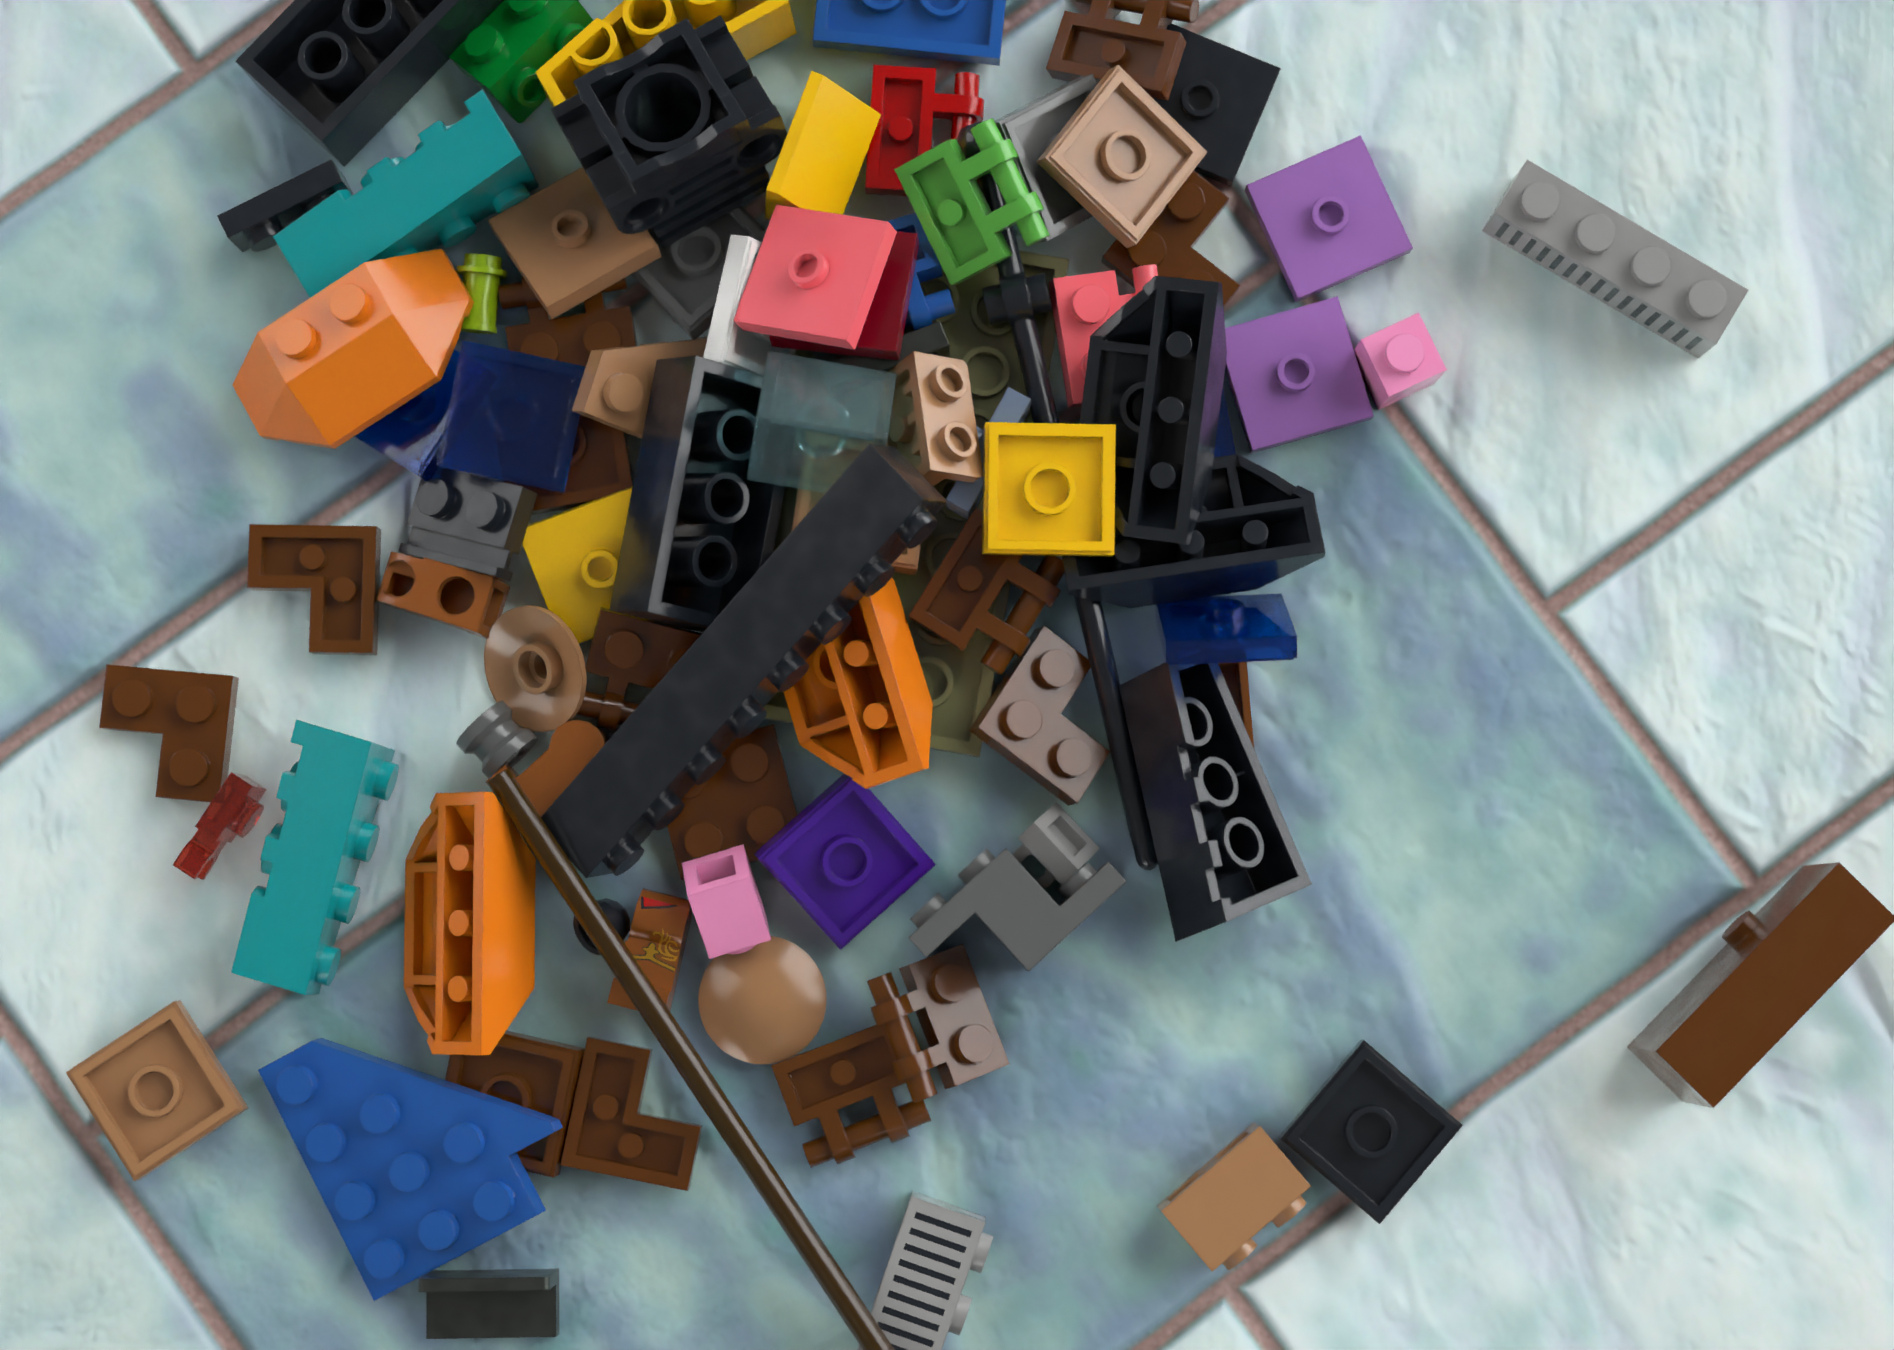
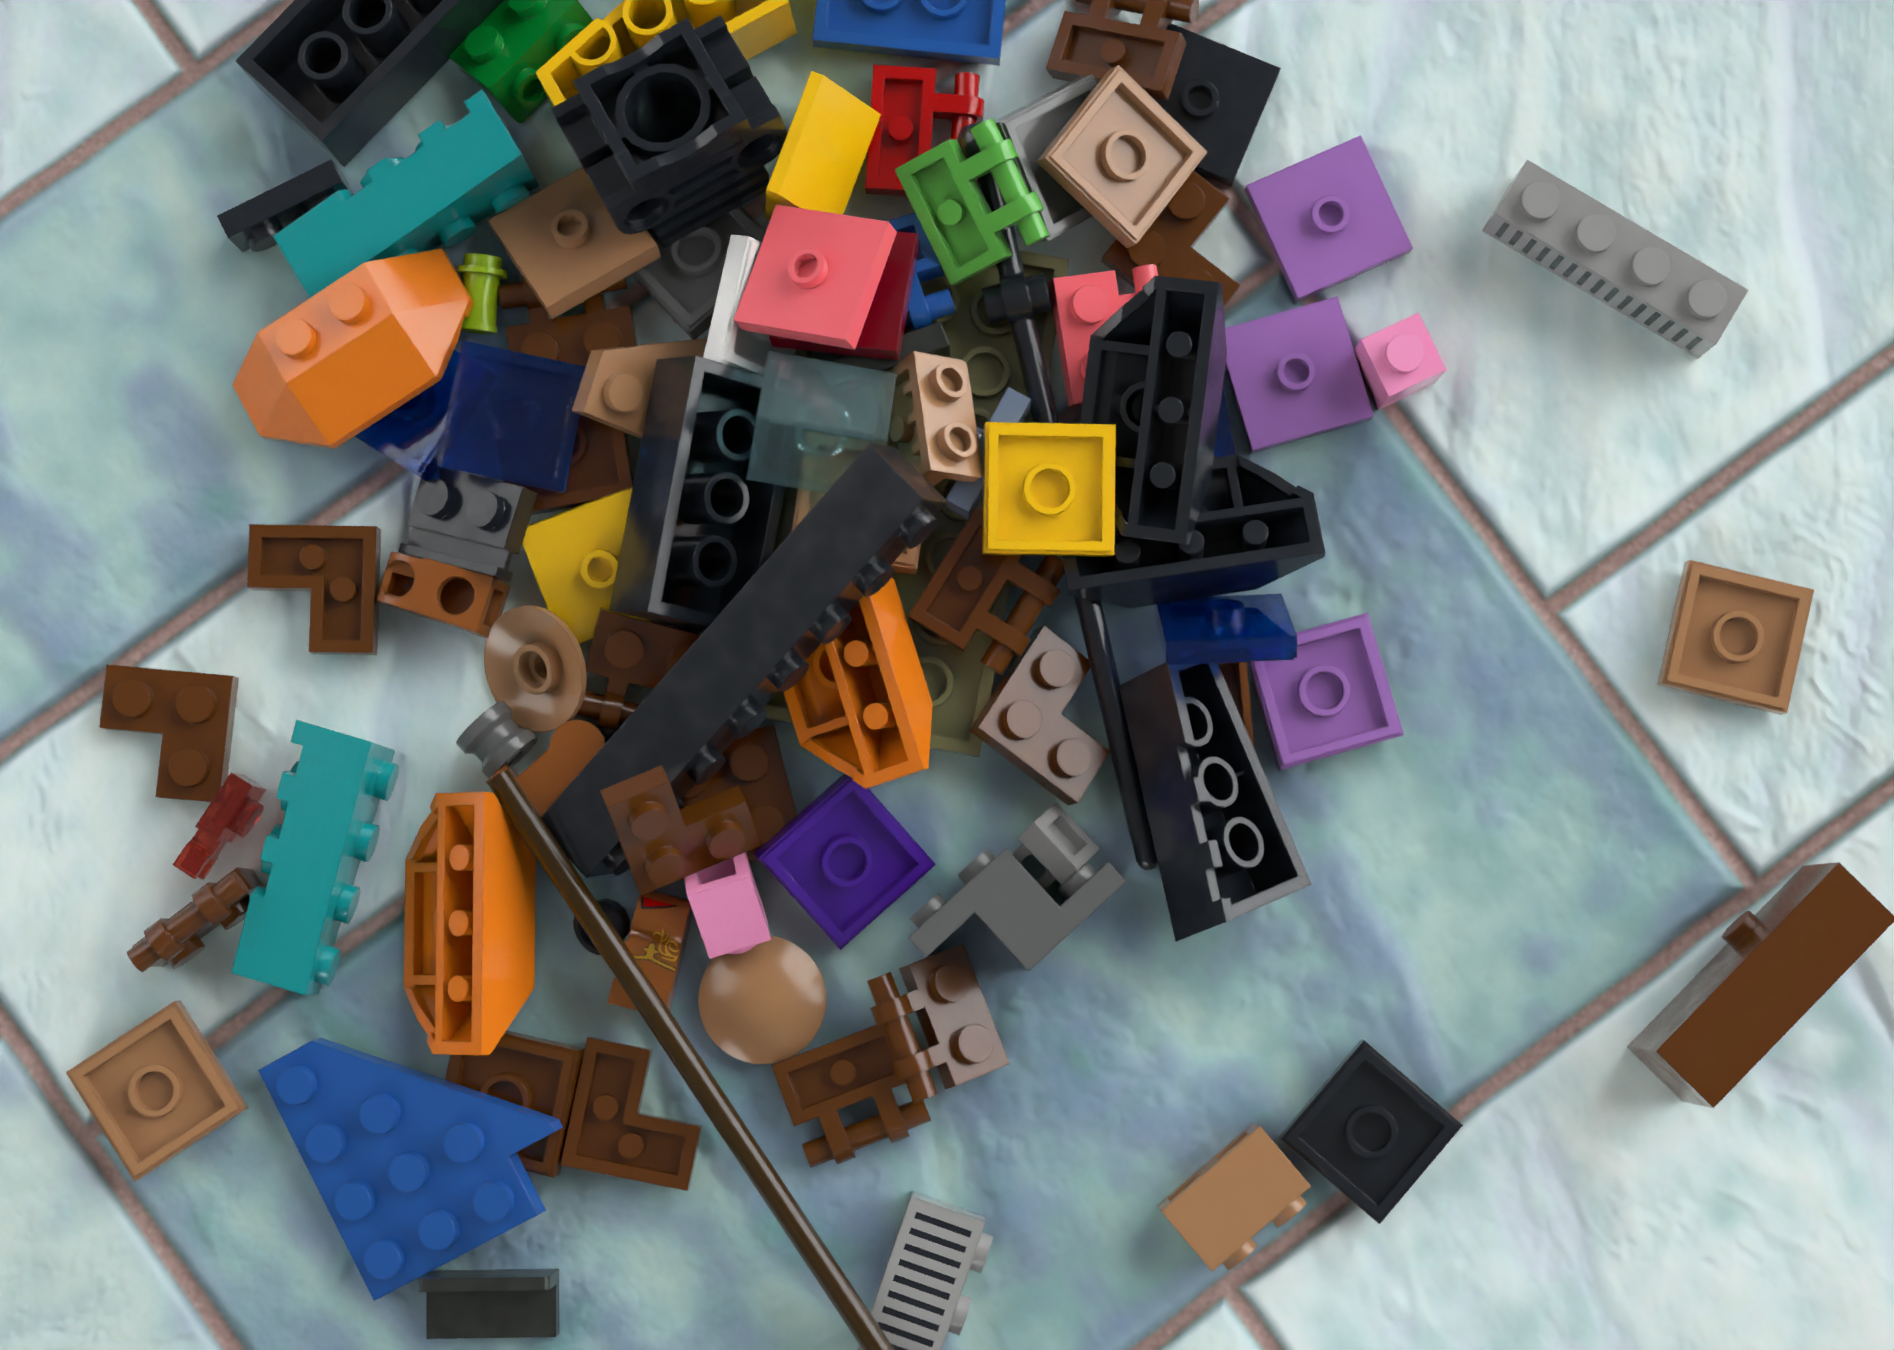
none -> reddish brown plate [127,867,265,972]
none -> reddish brown plate [600,765,761,896]
none -> medium lavender plate [1244,612,1404,771]
none -> medium nougat plate [1657,560,1814,715]

